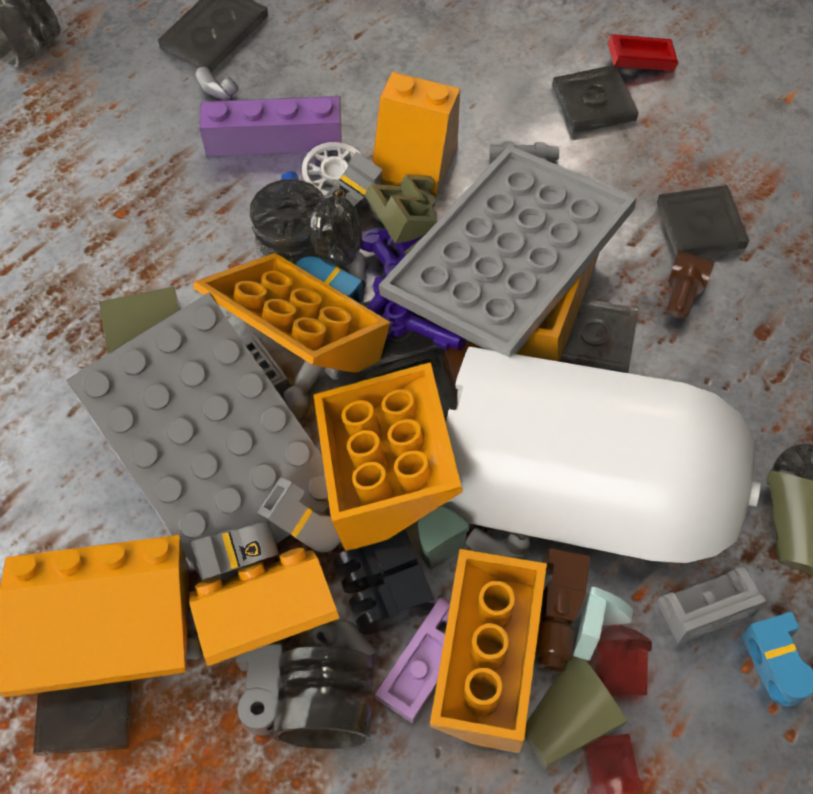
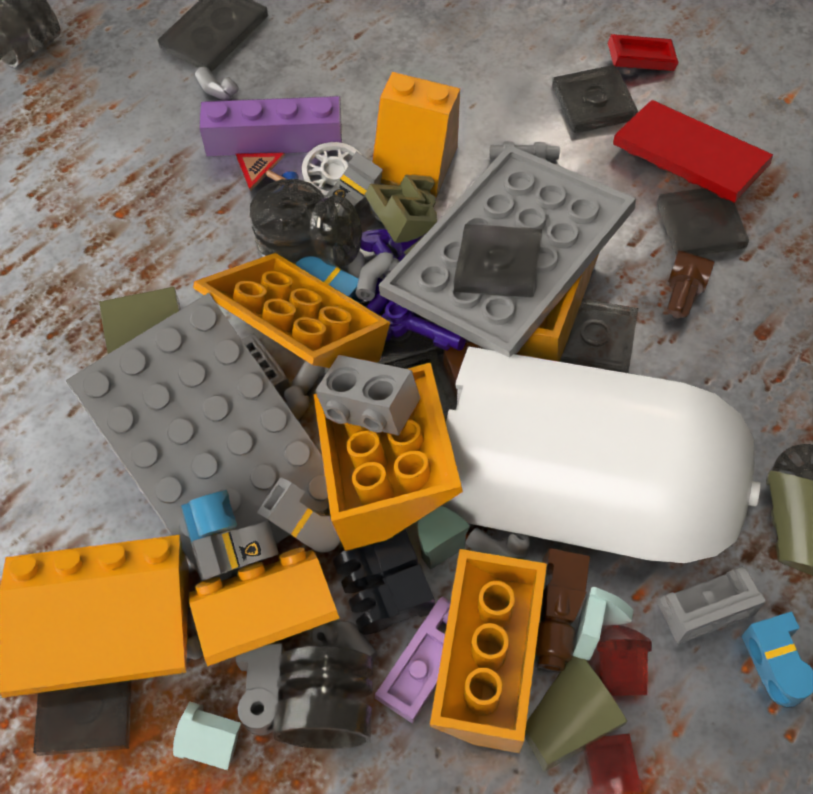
none -> light aqua tile [173,701,241,770]
none -> dark azure leg [181,490,237,543]
none -> piece [235,153,312,199]
none -> light grey brick [315,355,420,436]
none -> light grey arm [356,252,400,301]
none -> clear smoke tile [453,224,542,298]
none -> red tile [613,100,773,203]

